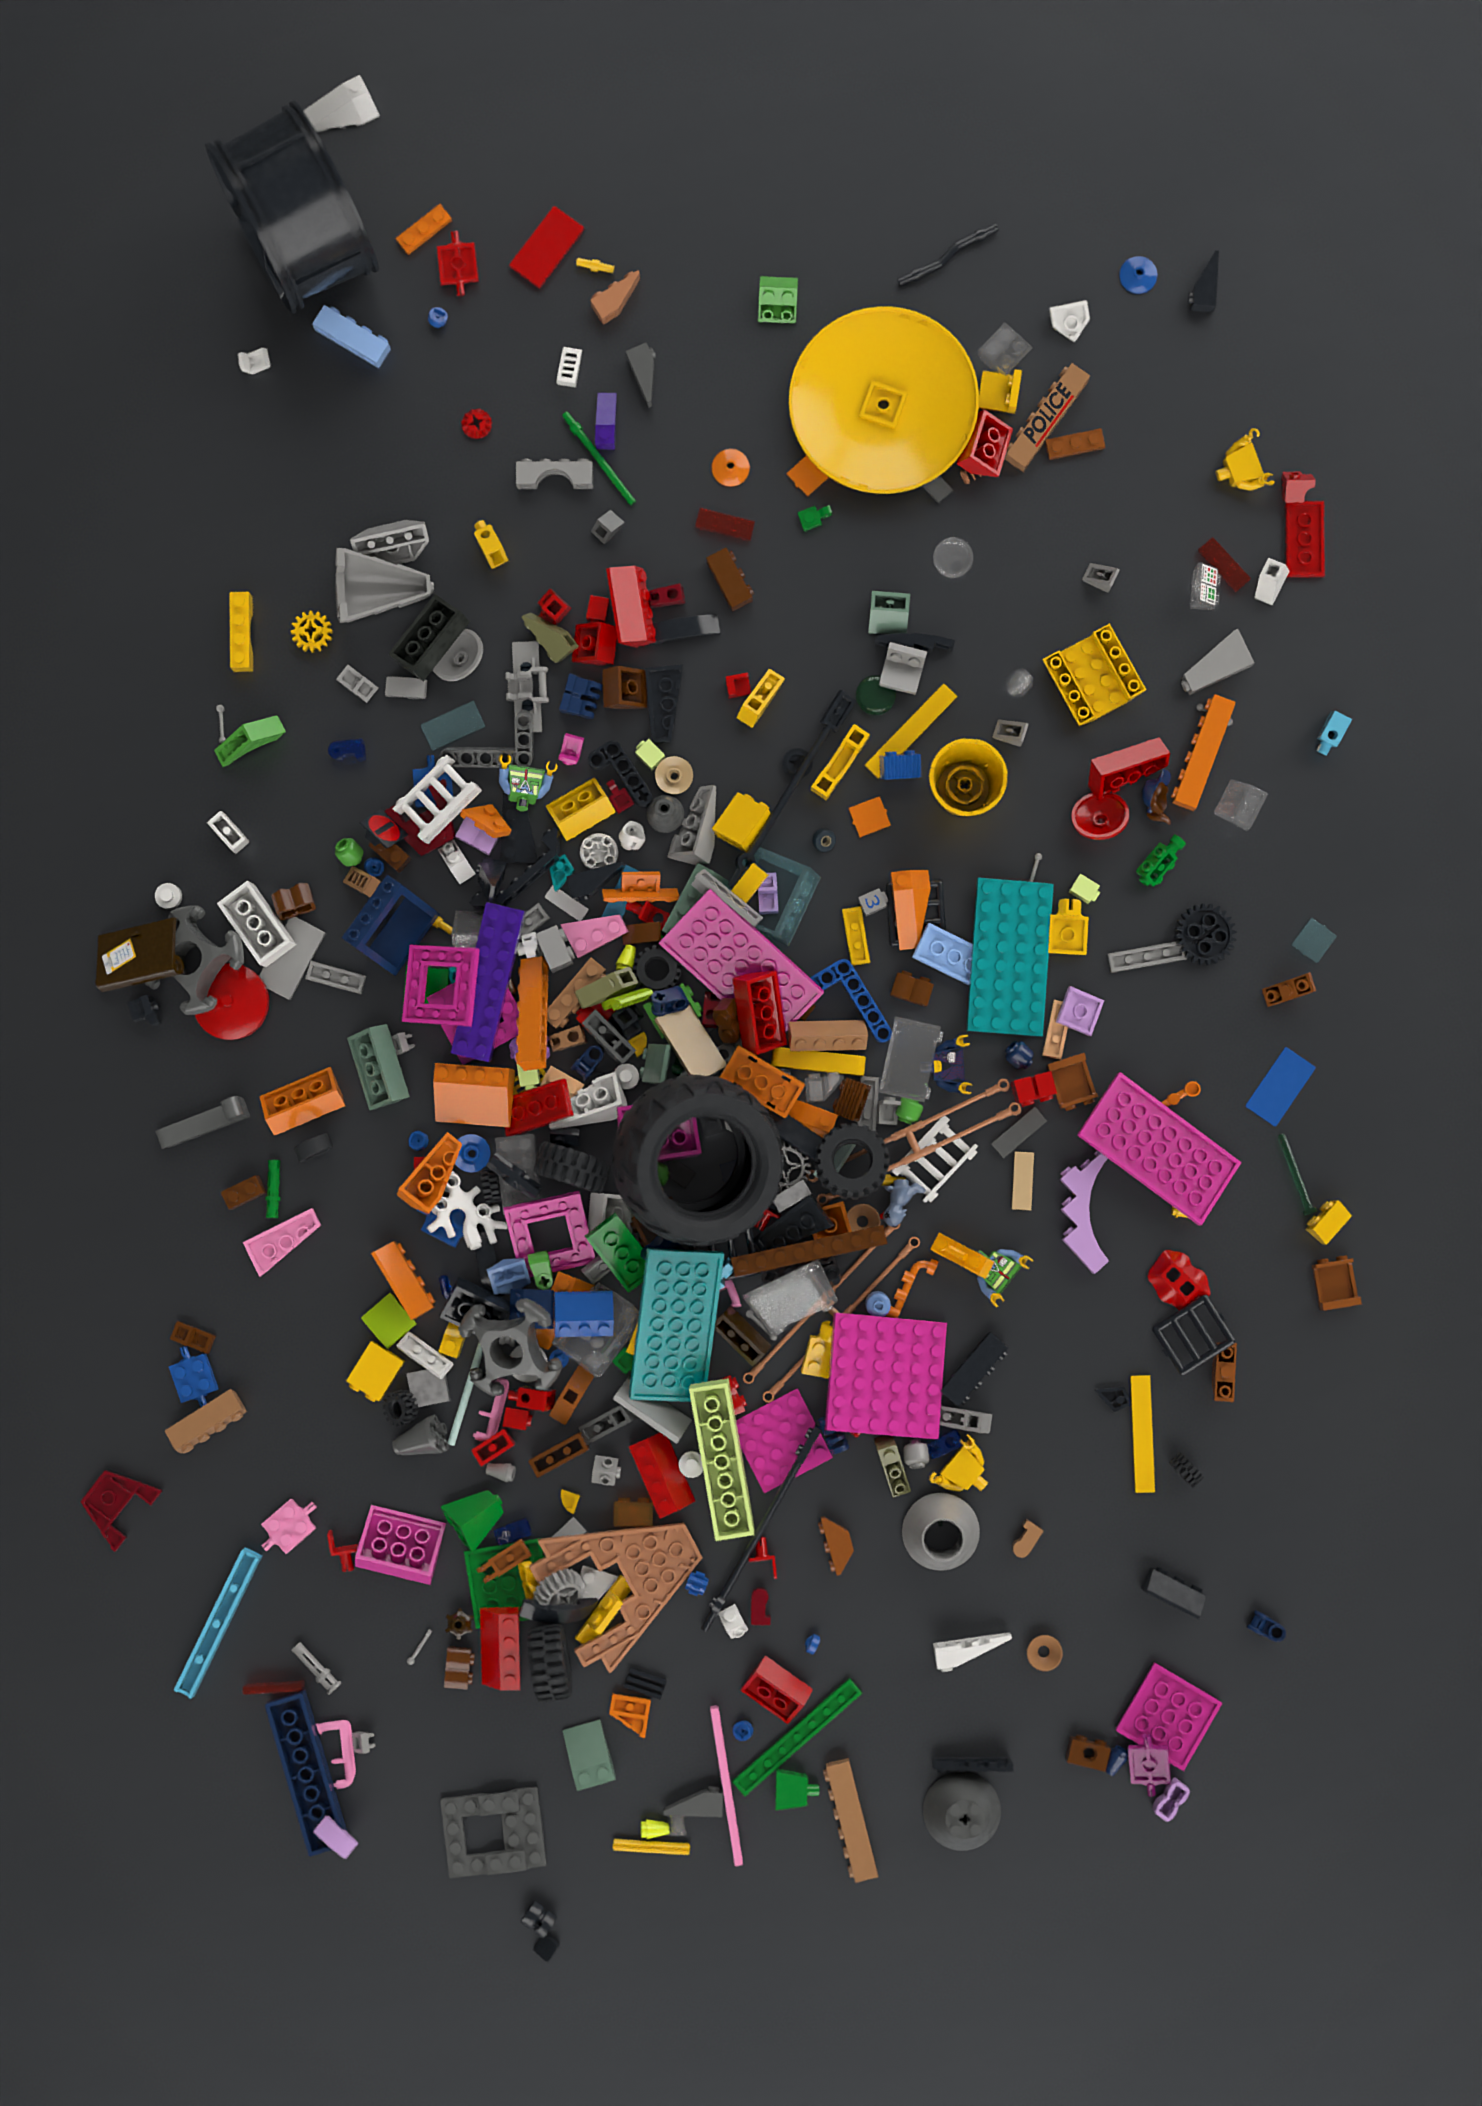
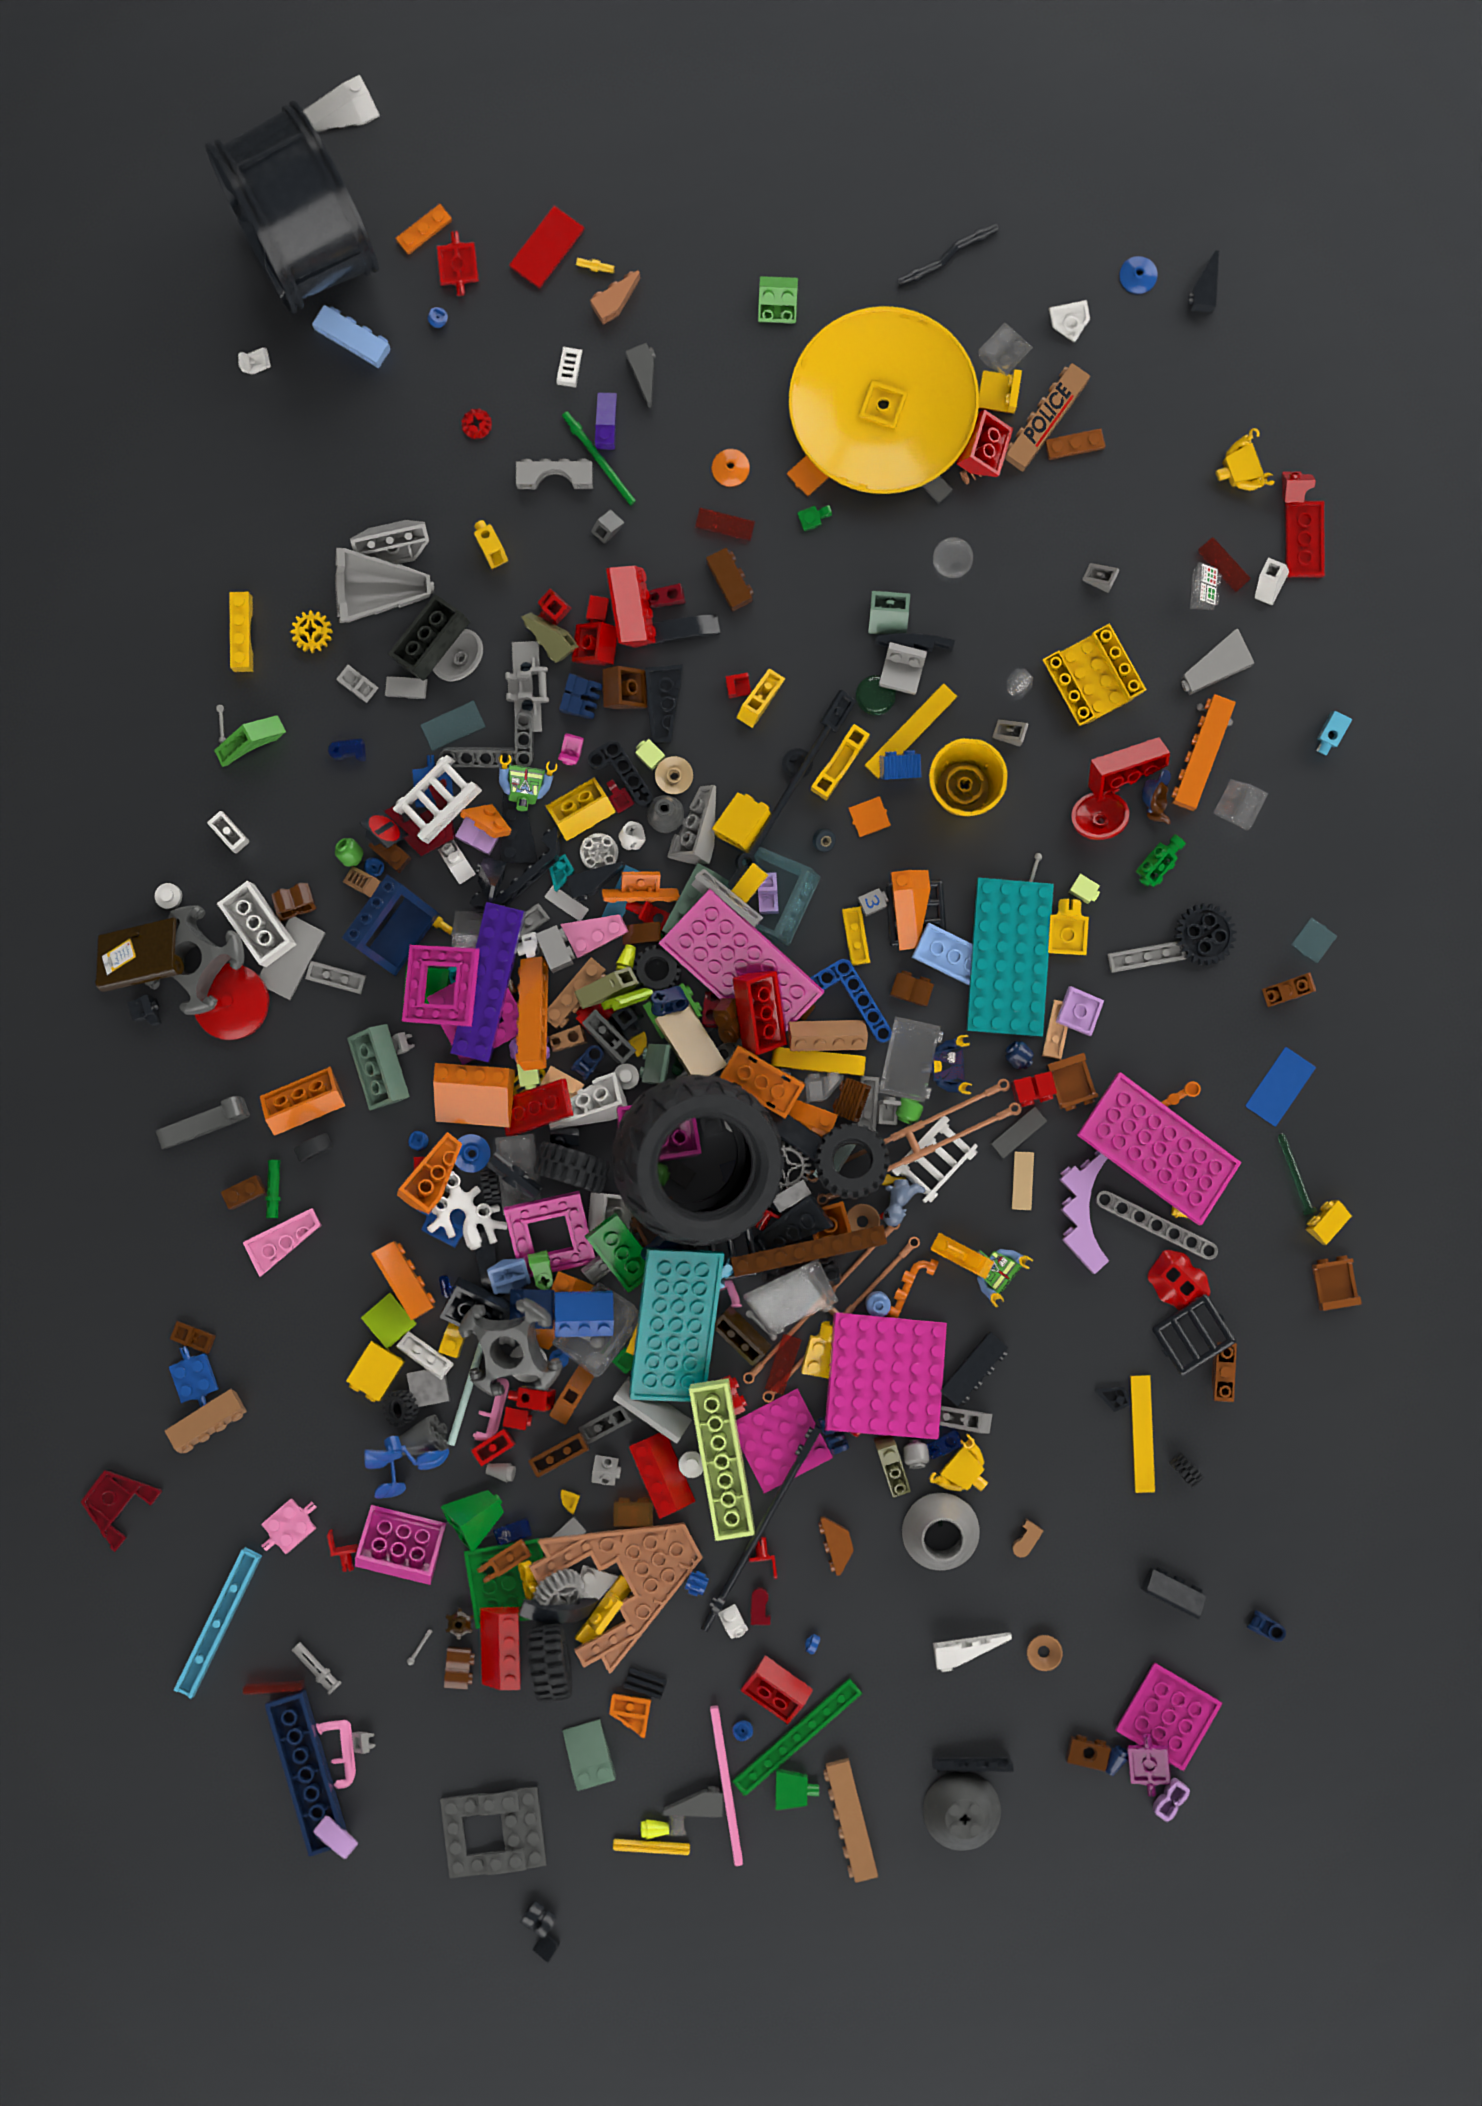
none -> blue plant [364,1436,449,1499]
none -> clear red tile [765,1333,802,1395]
none -> light grey beam [1095,1191,1218,1260]

